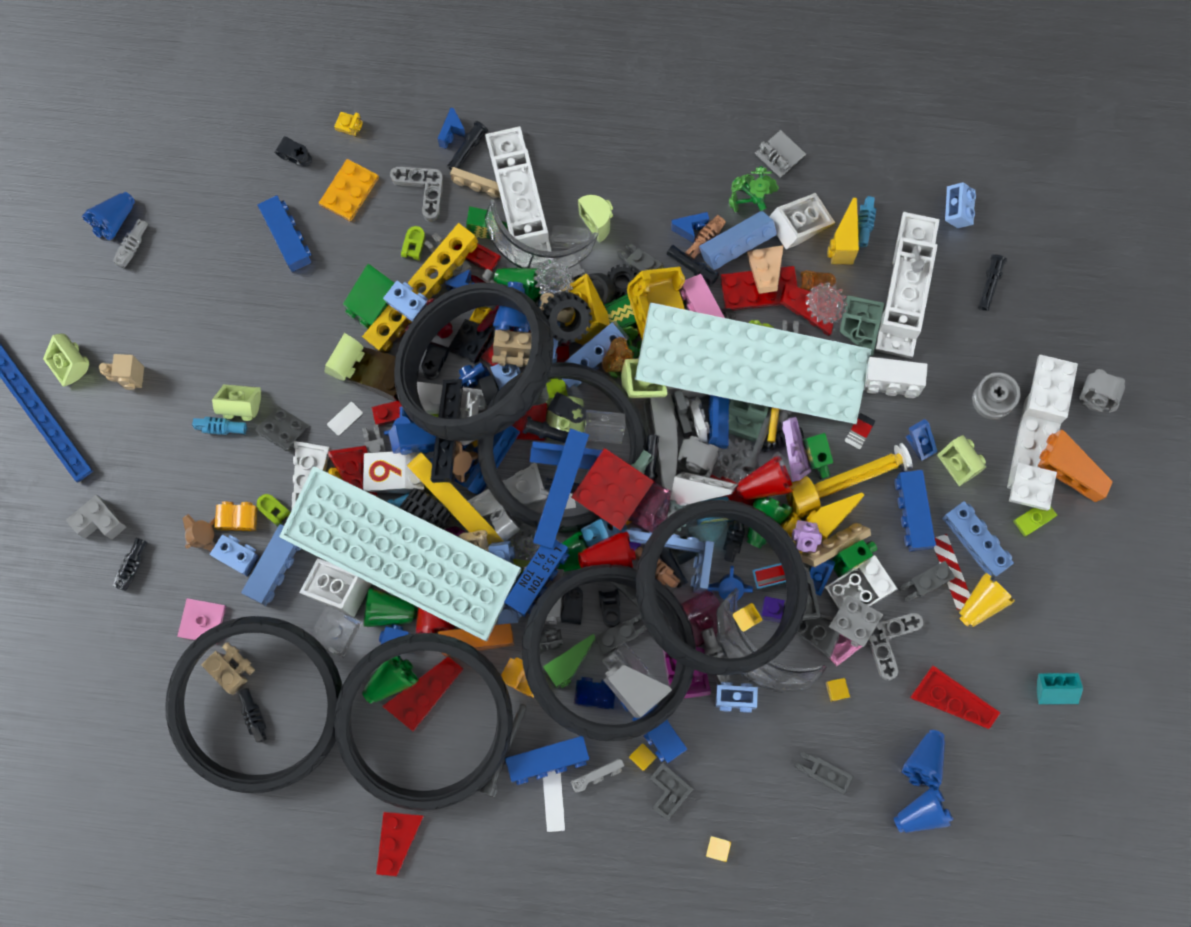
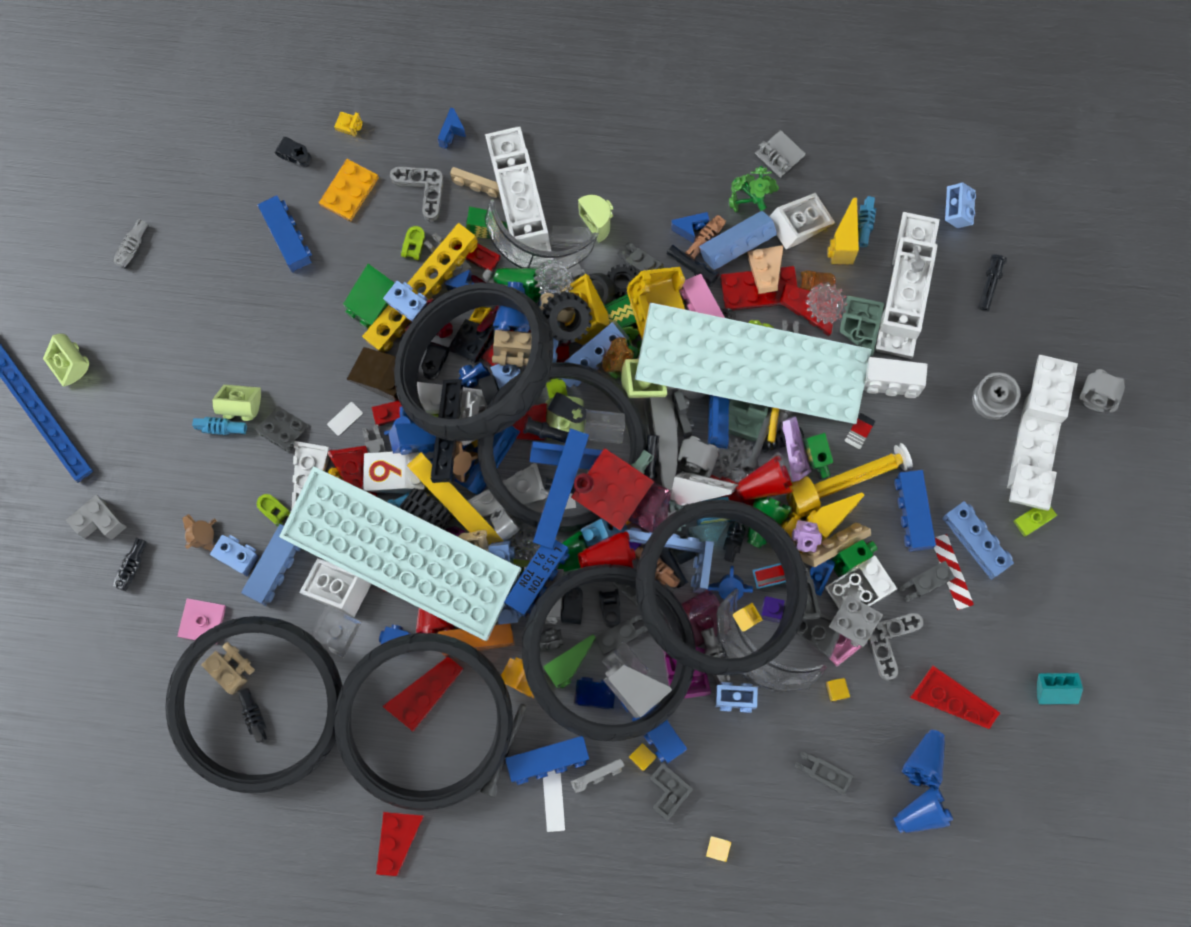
blue cone [82,192,135,240] -> none
tan brick [99,354,144,390] -> none
light orange brick [215,501,258,531] -> none
yellowish green brick [324,333,365,381] -> none
green cone [362,655,419,704] -> none
green cone [363,588,418,628] -> none
black pin [447,121,488,170] -> none
white hinge [688,397,710,443] -> none
blue slope [906,419,938,461] -> none
yellowish green brick [937,435,986,486] -> none
yellow cone [959,573,1015,627] -> none
orange slope [1038,430,1113,502] -> none
none -> dark red plate [574,473,594,494]

